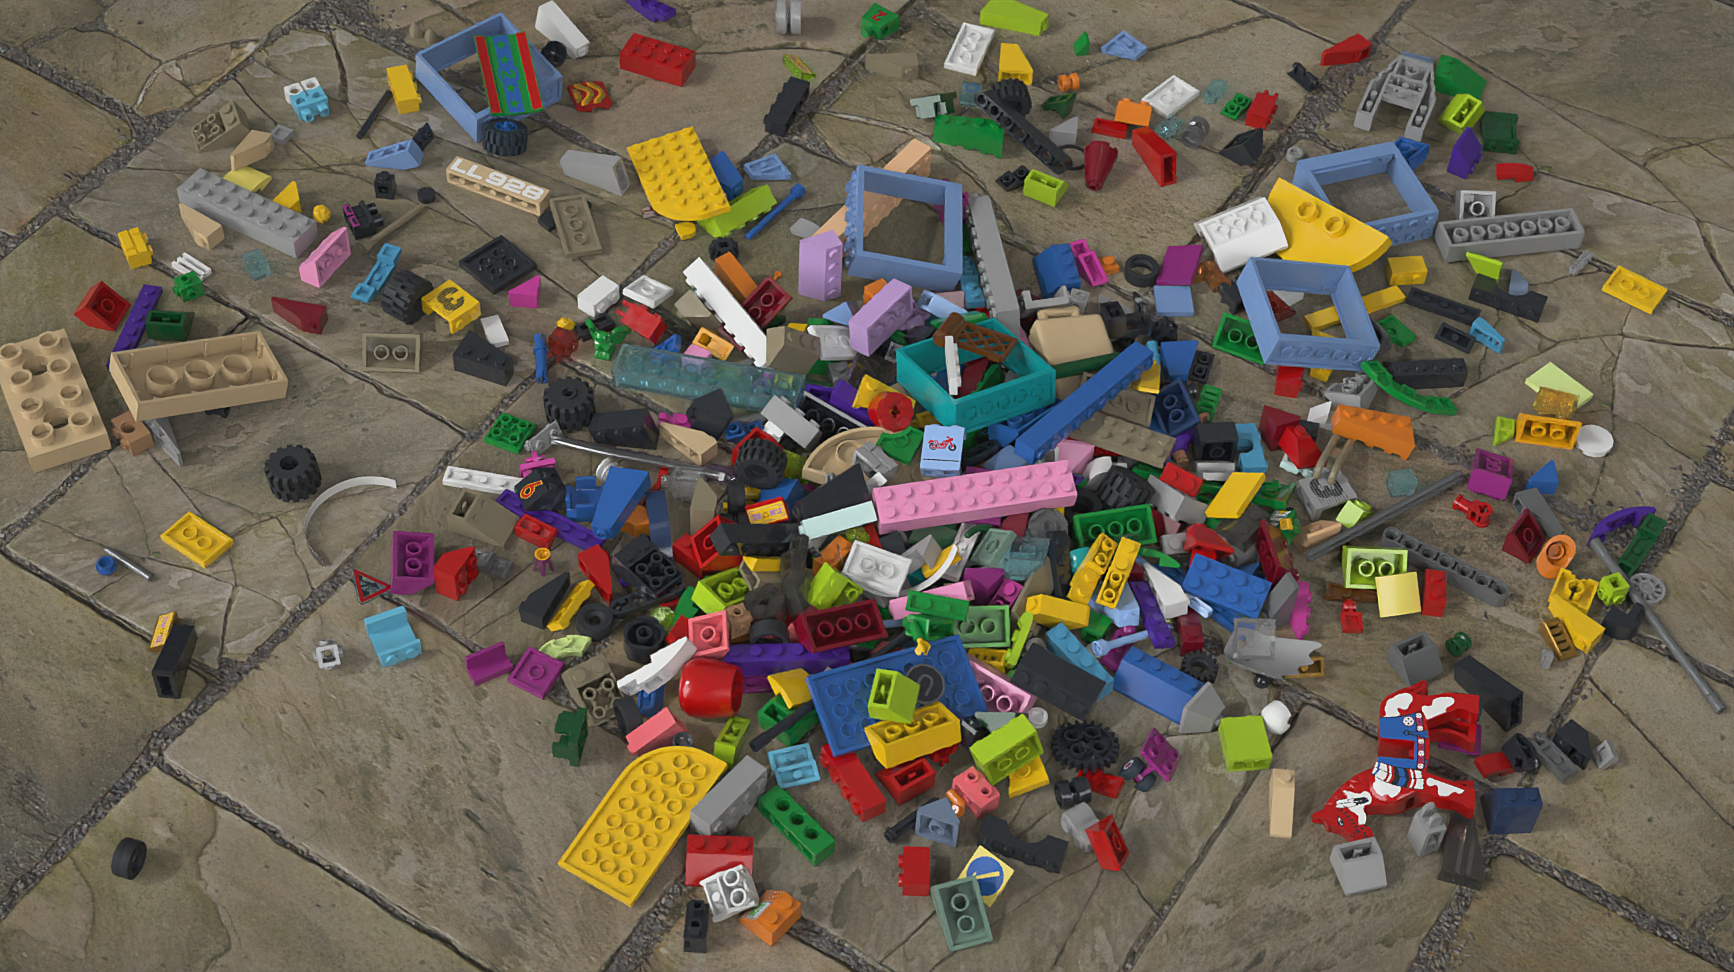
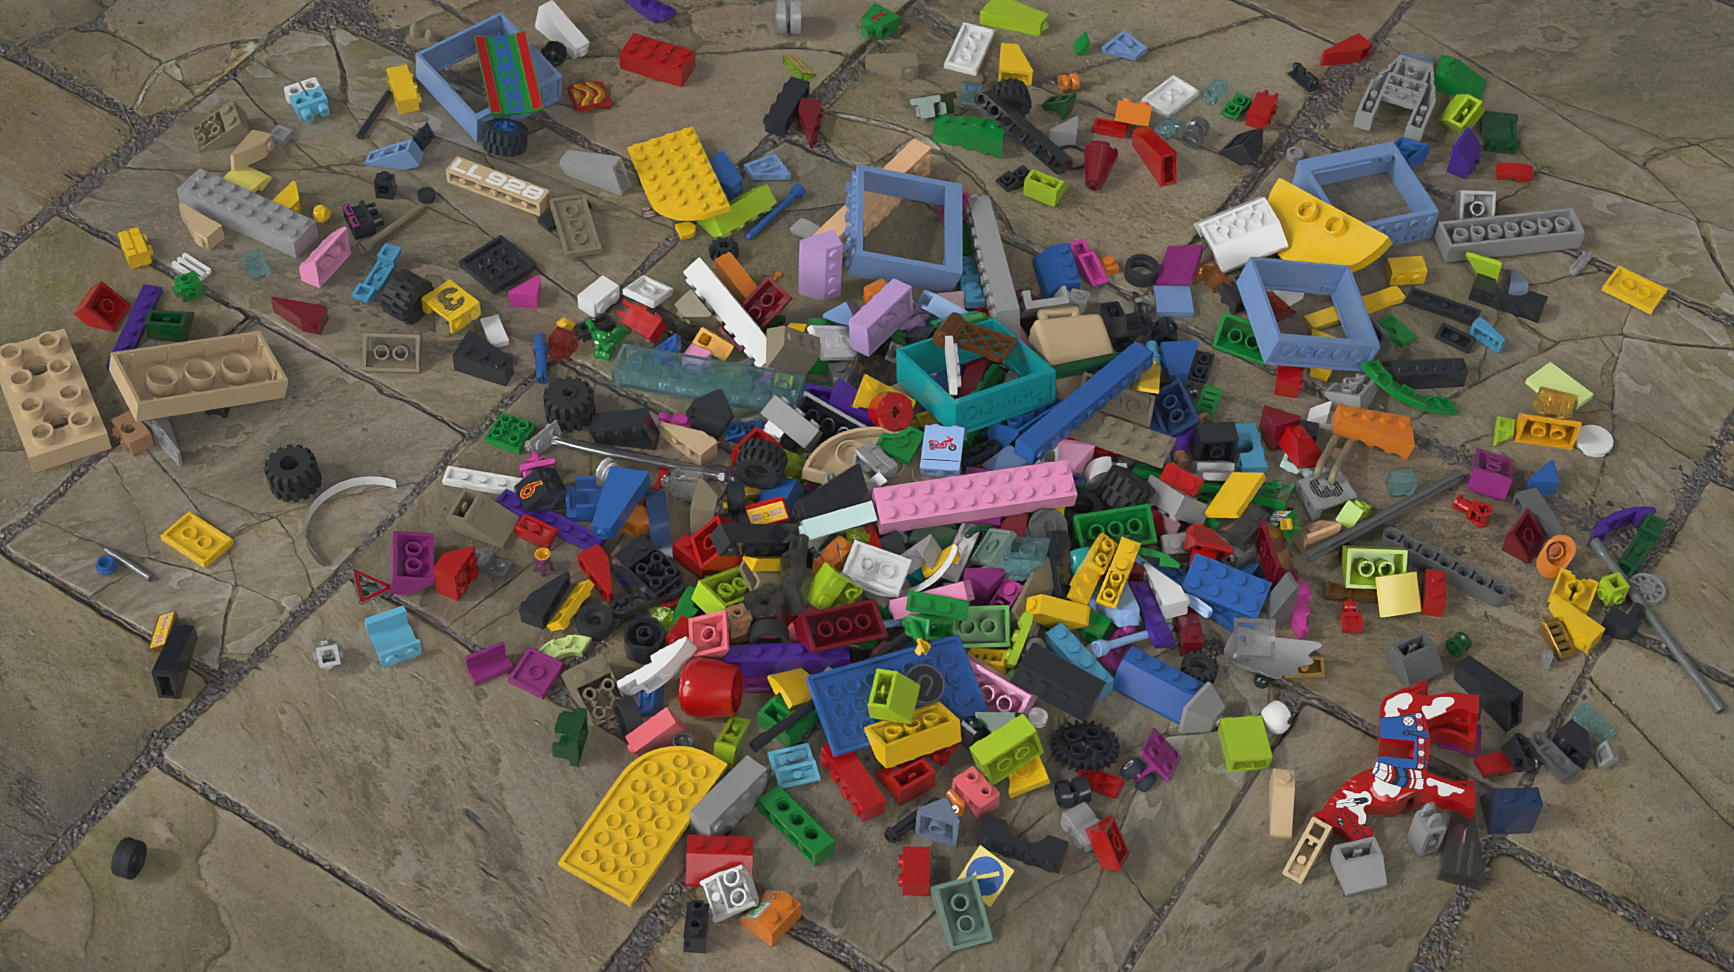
none -> dark red slope [798,98,824,148]
none -> tan slope [1282,817,1333,884]
none -> clear light blue slope [1570,702,1617,744]

